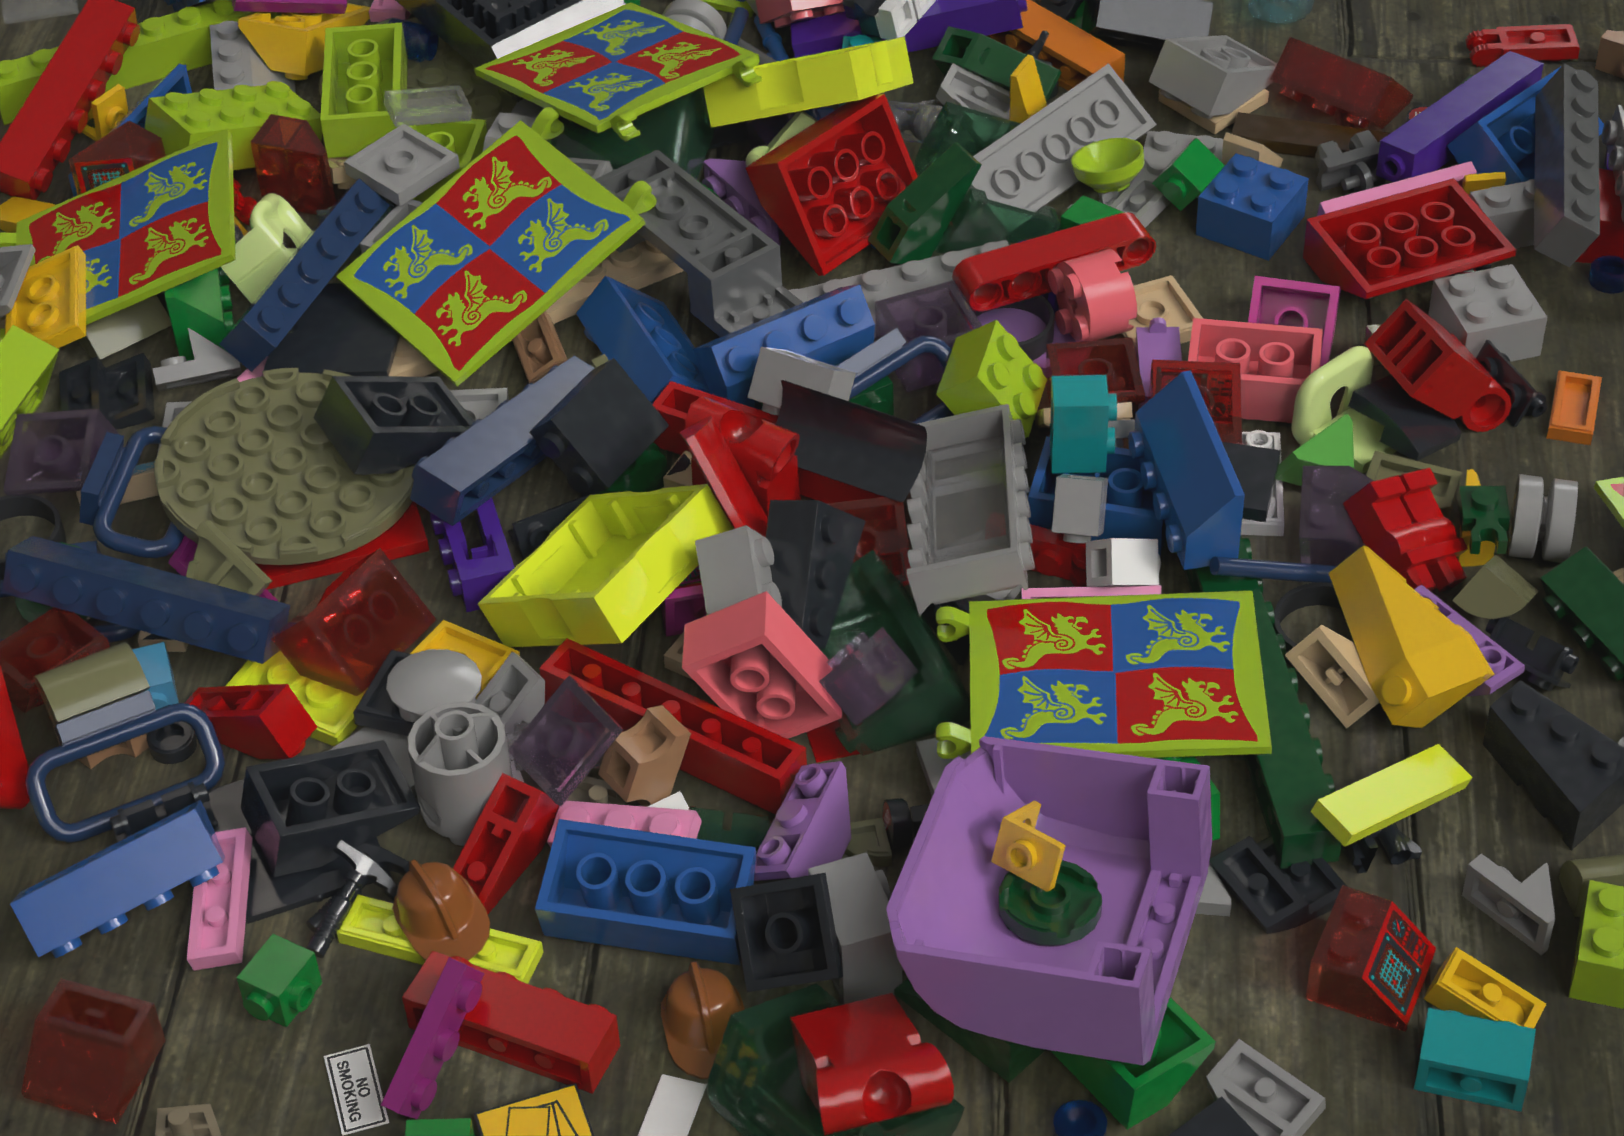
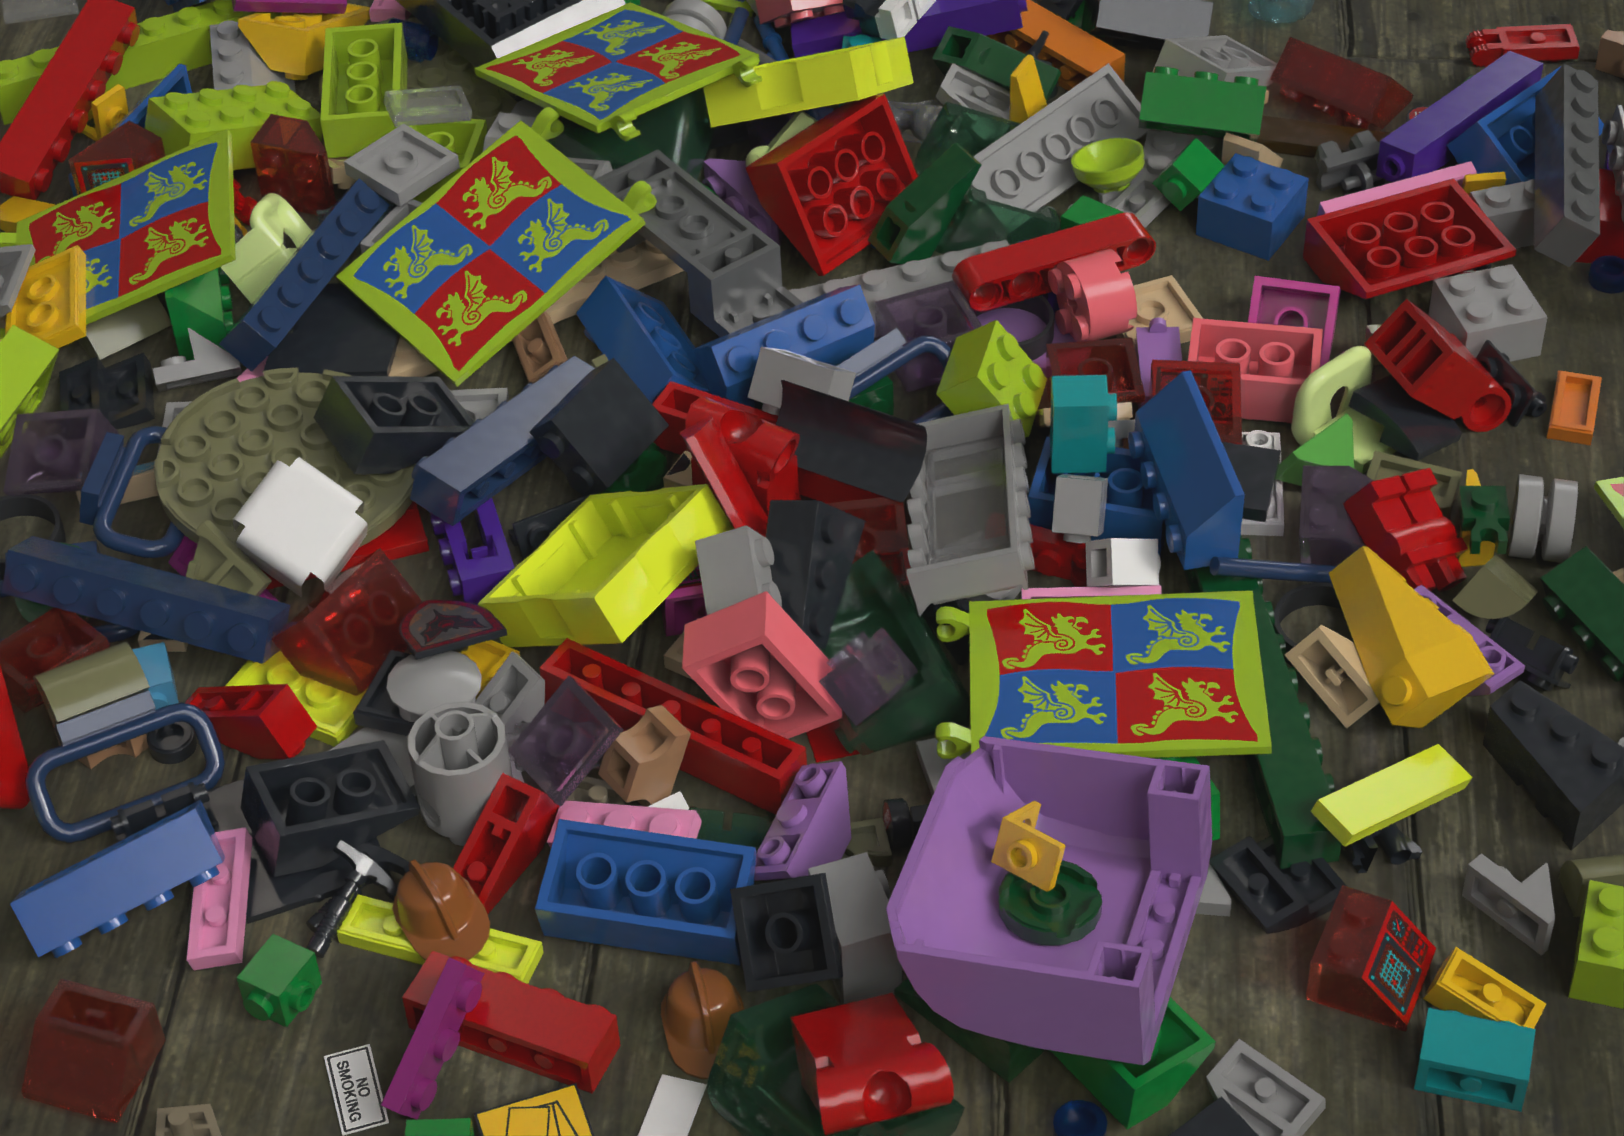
none -> white piece [233,457,368,597]
none -> shield [399,600,507,660]
none -> green slope [1138,66,1267,142]

